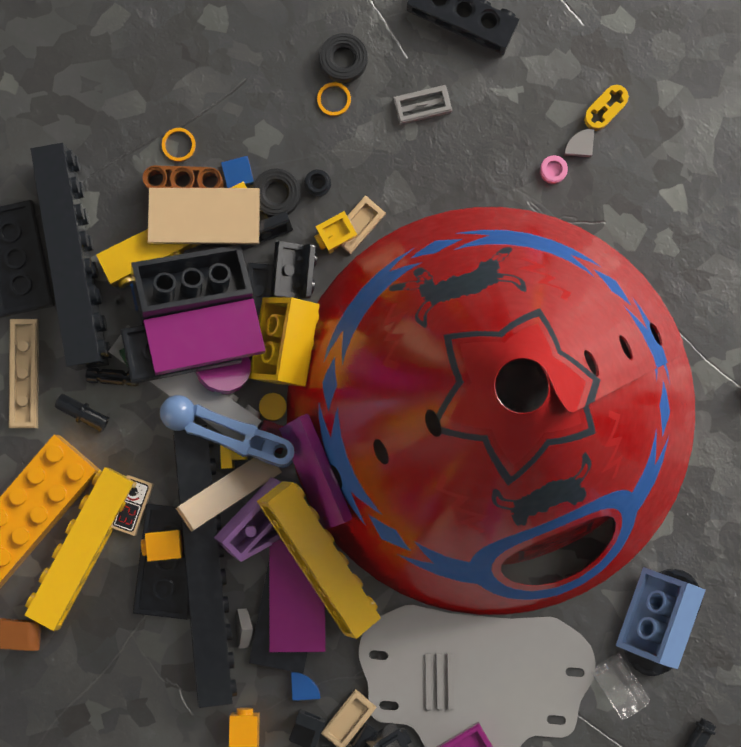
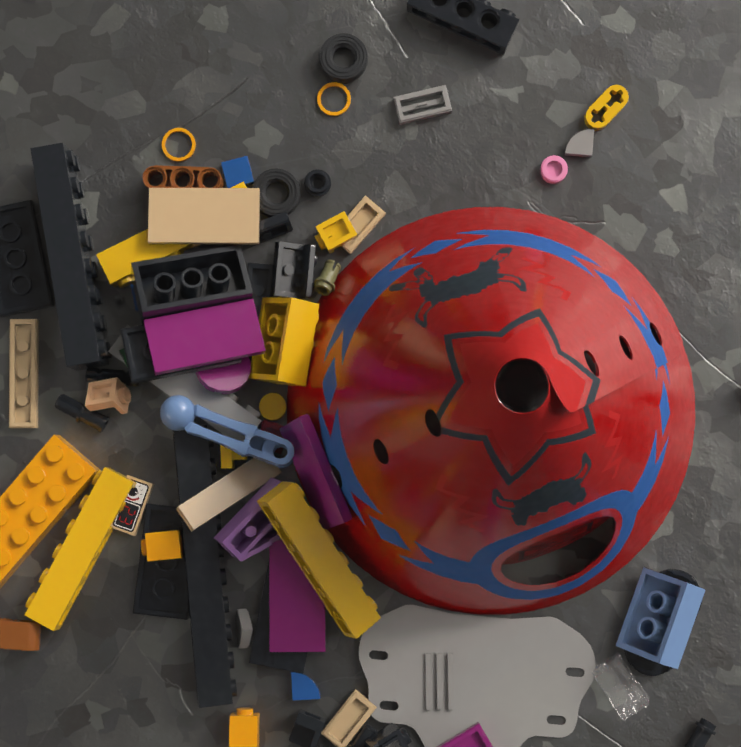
none -> light nougat bracket [85,377,131,414]
none -> olive pin [314,260,341,296]

